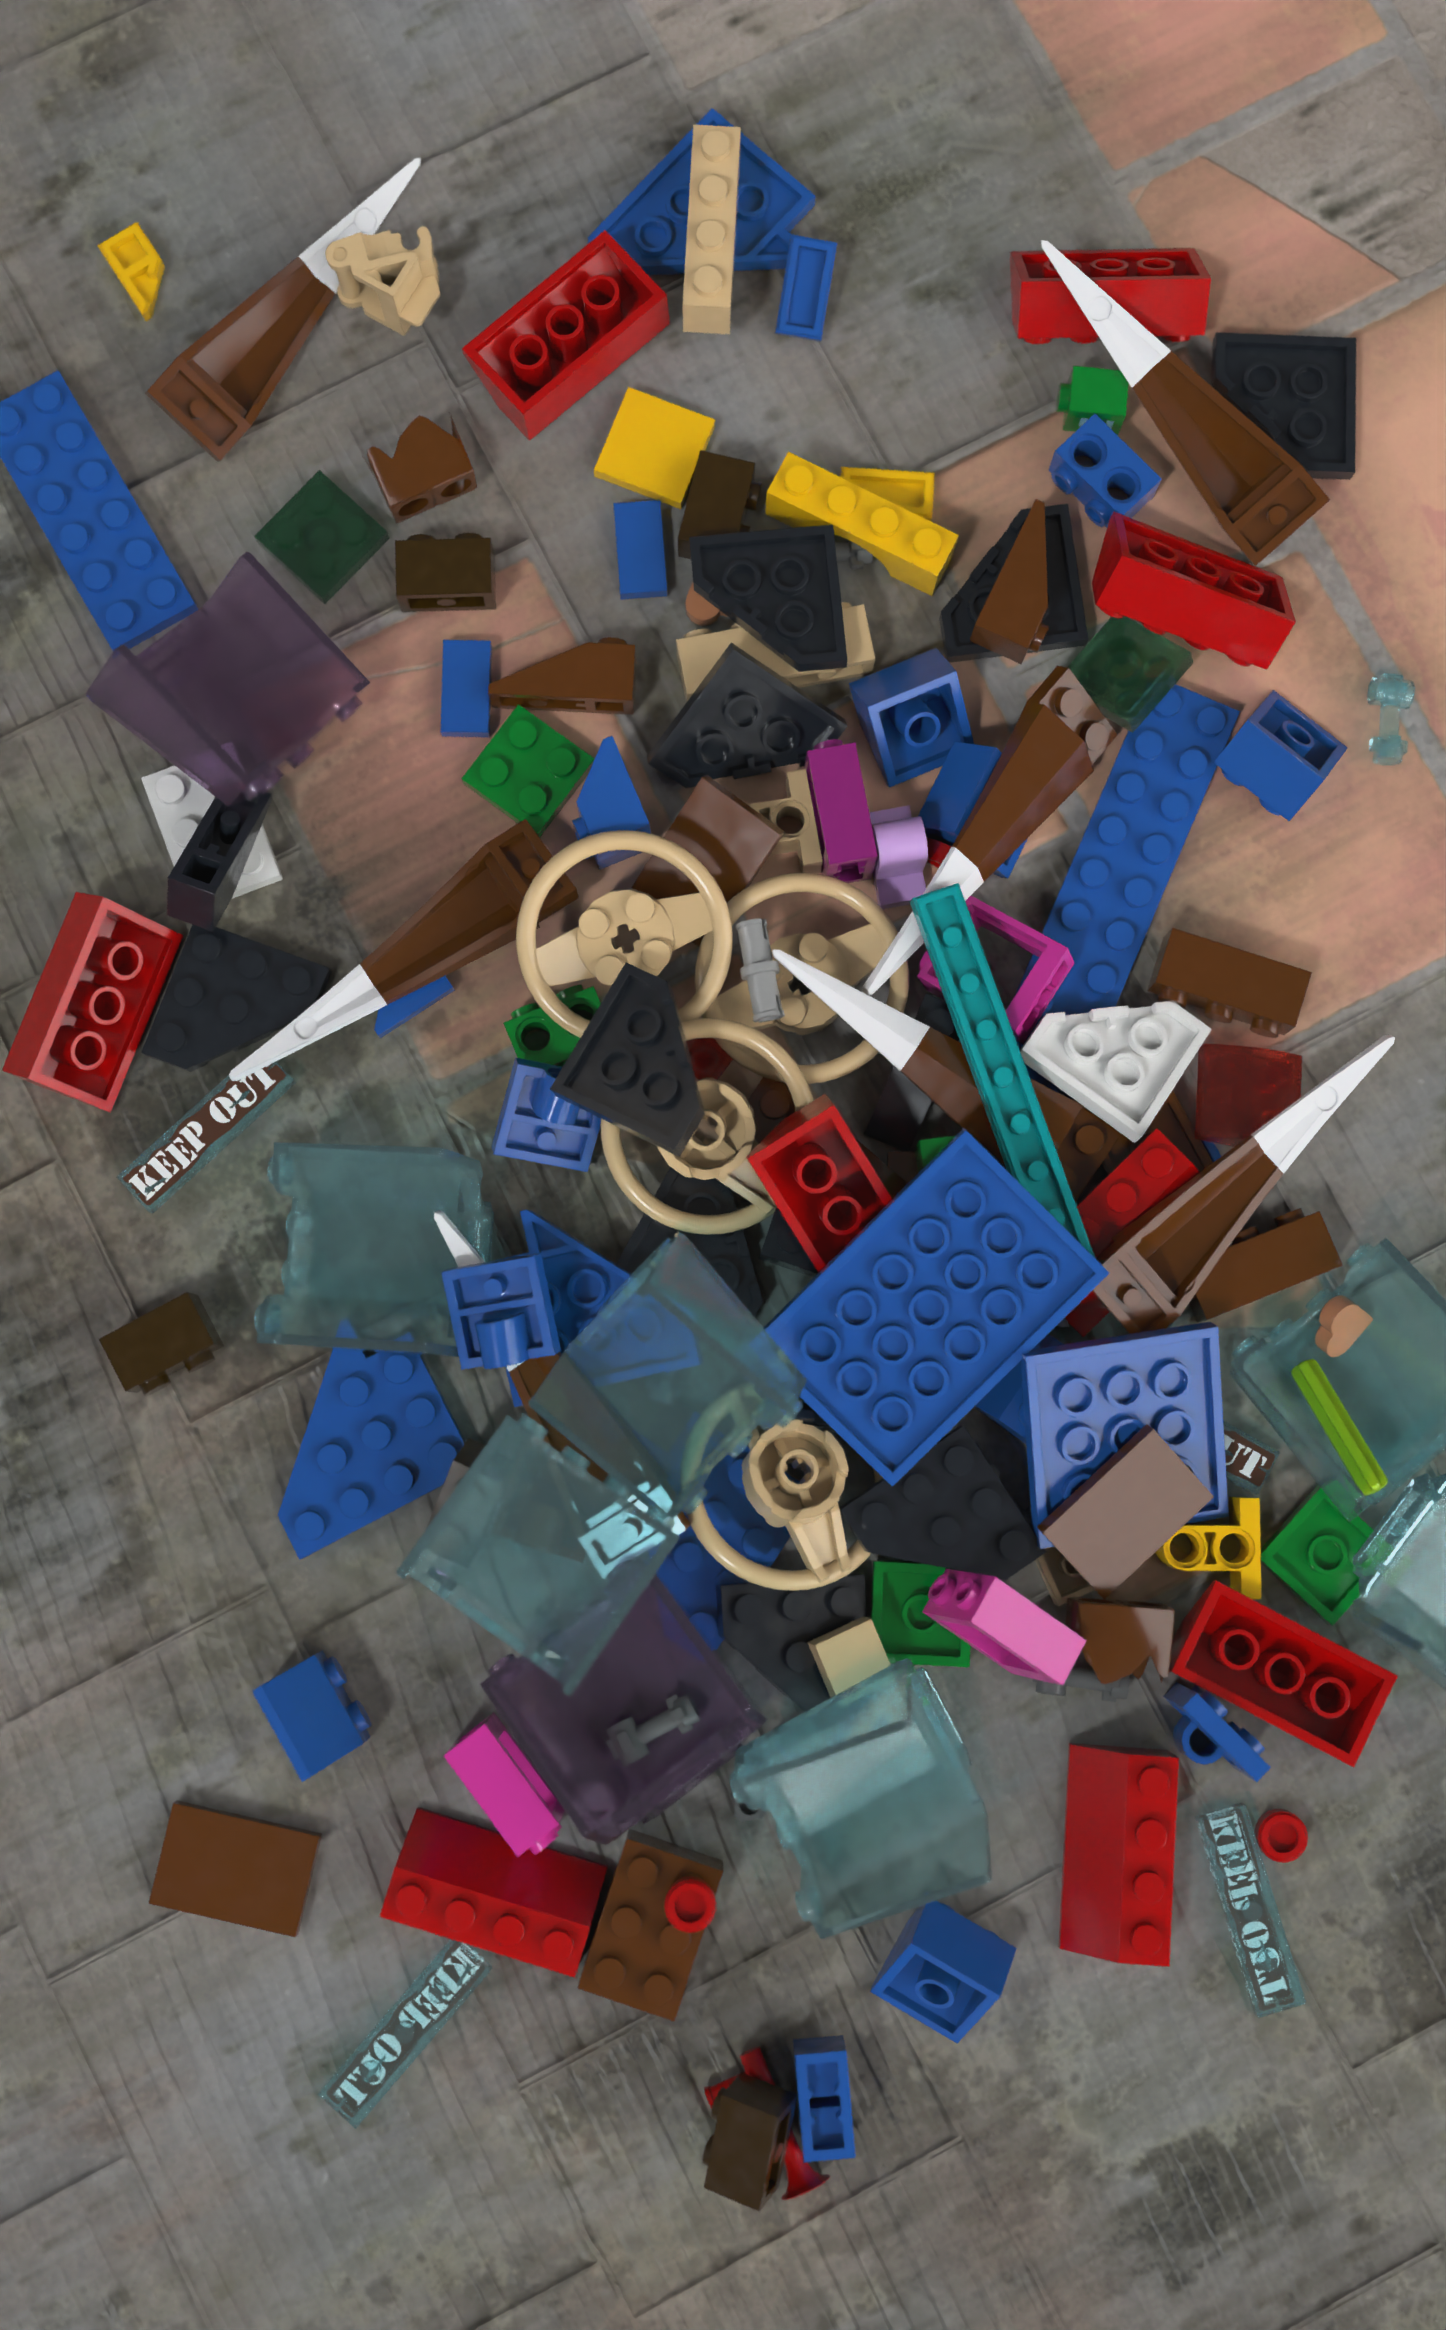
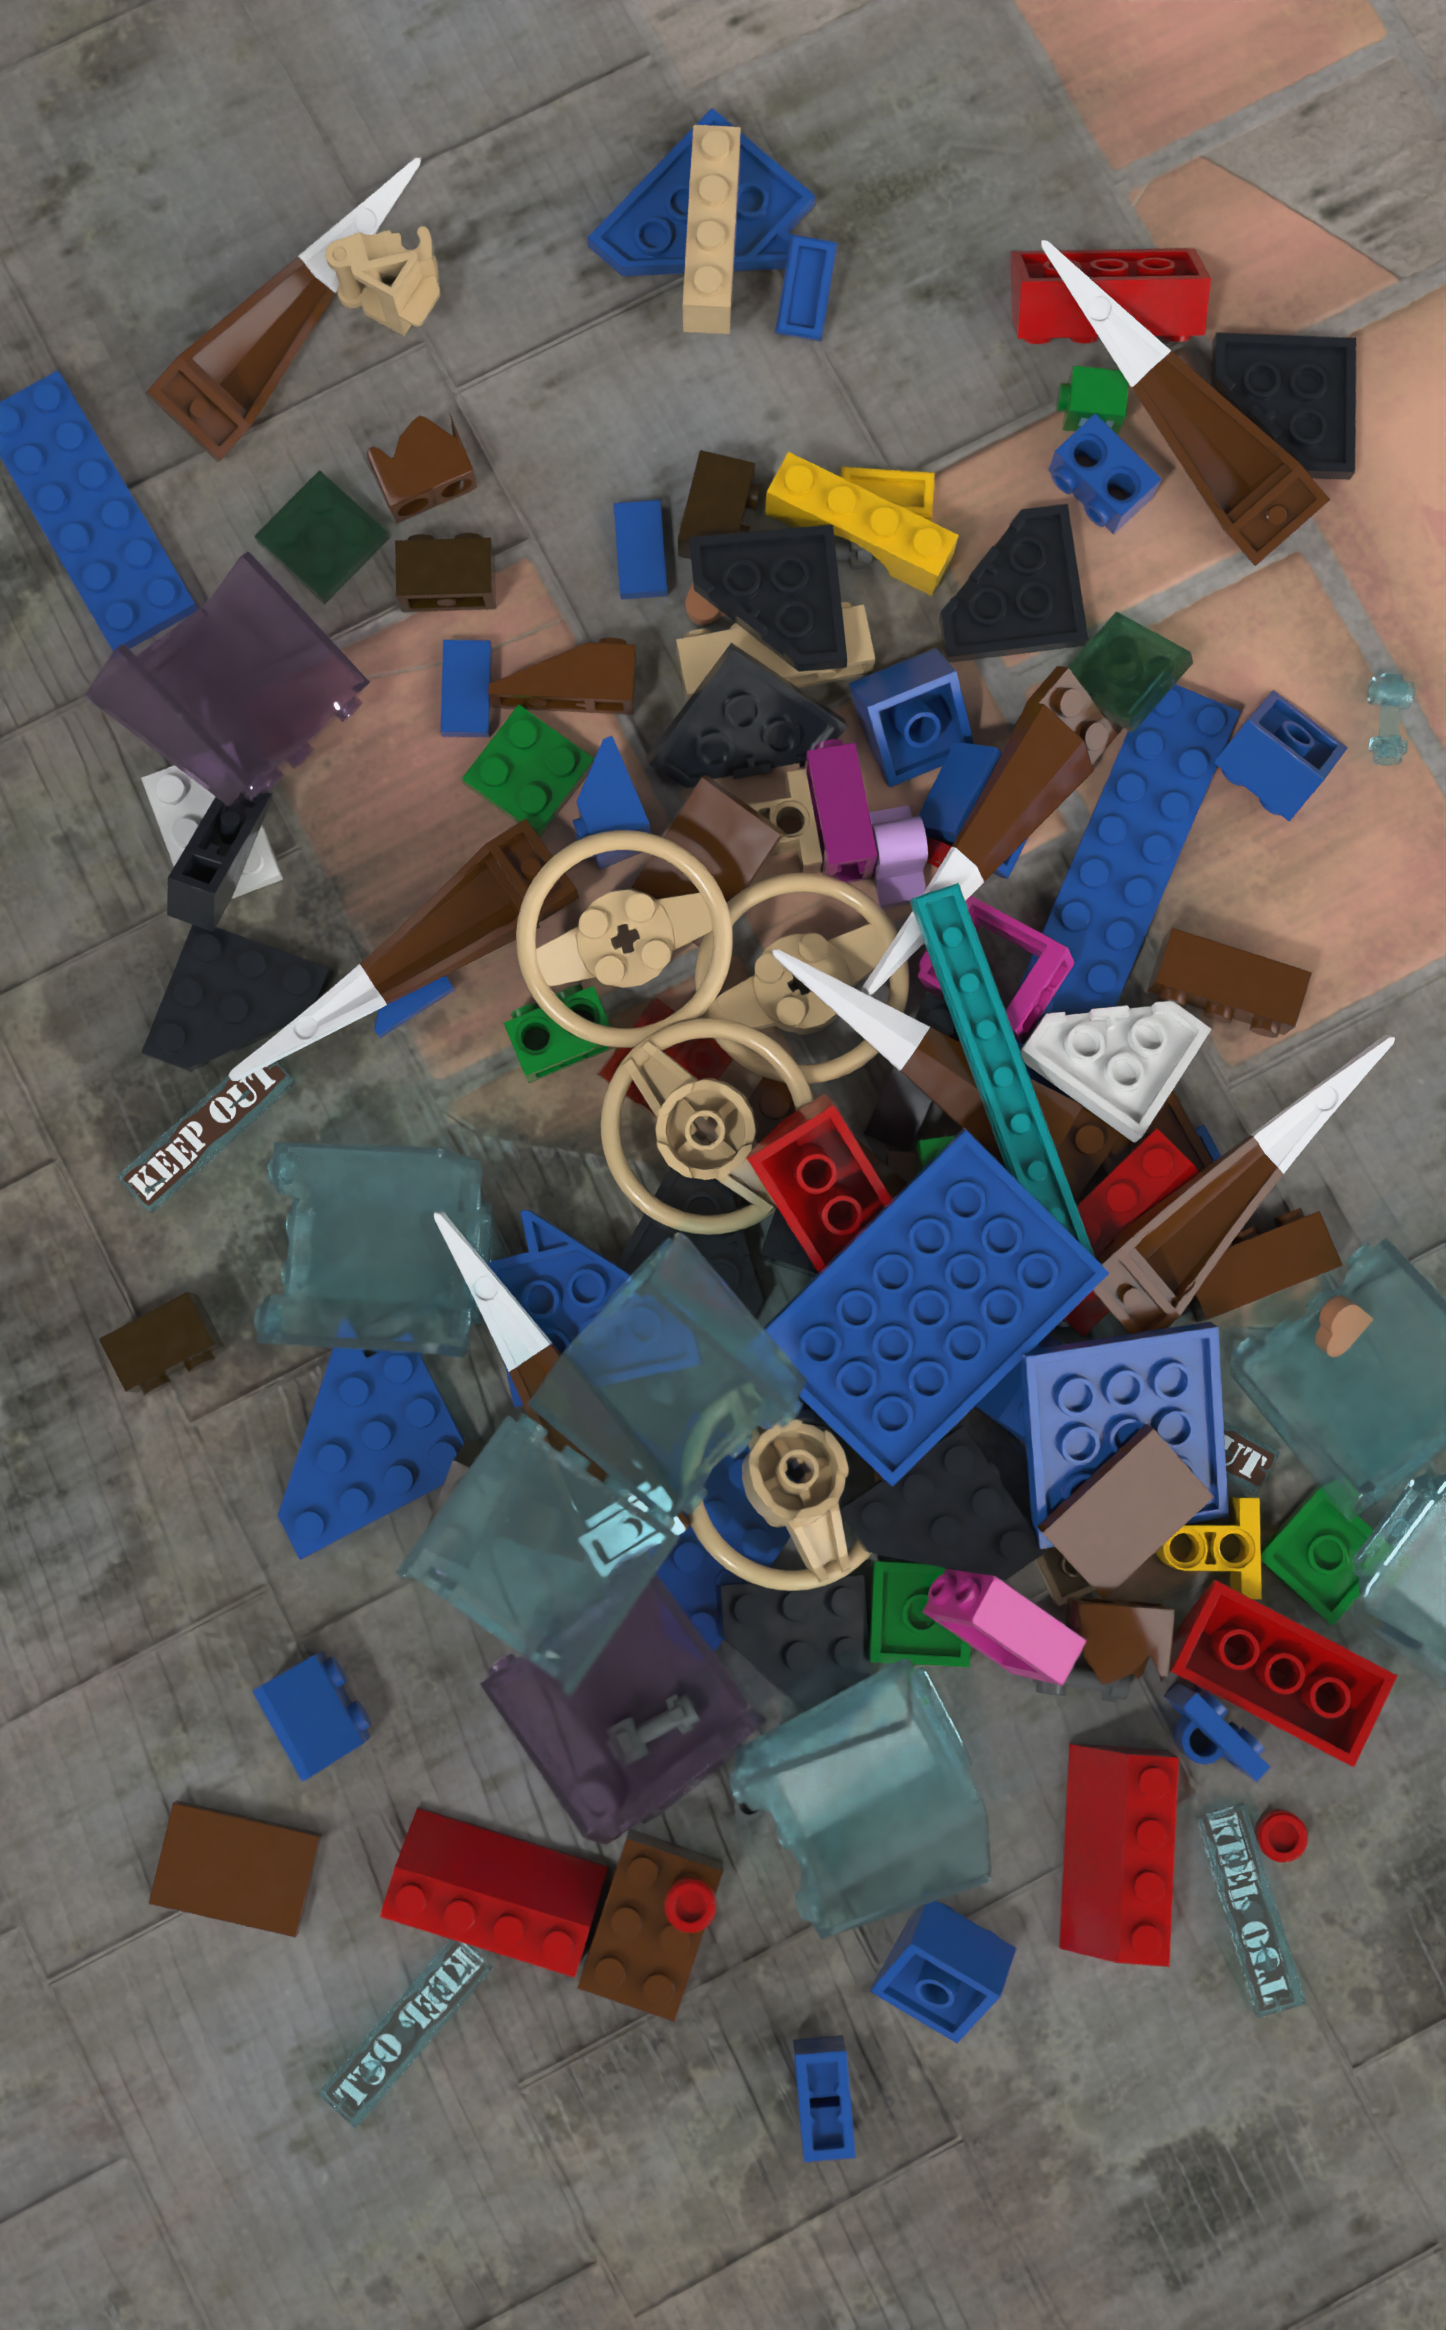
red slope [2,892,183,1113] -> none
yellow tile [97,222,165,321] -> none
blue plate [441,1253,561,1370] -> none
dark pink window [443,1712,565,1857] -> none
red slope [462,230,670,441] -> none
blue plate [491,1057,601,1172] -> none
black plate [550,963,705,1157] -> none
yellow tile [594,387,715,509] -> none
dark brown brick [702,2072,797,2212] -> none
red piece [704,2046,830,2200] -> none
light grey pin [735,918,785,1023] -> none
tan piece [808,1616,896,1704] -> none
reddish brown slope [970,499,1050,664] -> none
red slope [1092,512,1296,670] -> none
clear red slope [1195,1044,1302,1147] -> none
lime axle [1291,1359,1388,1496] -> none

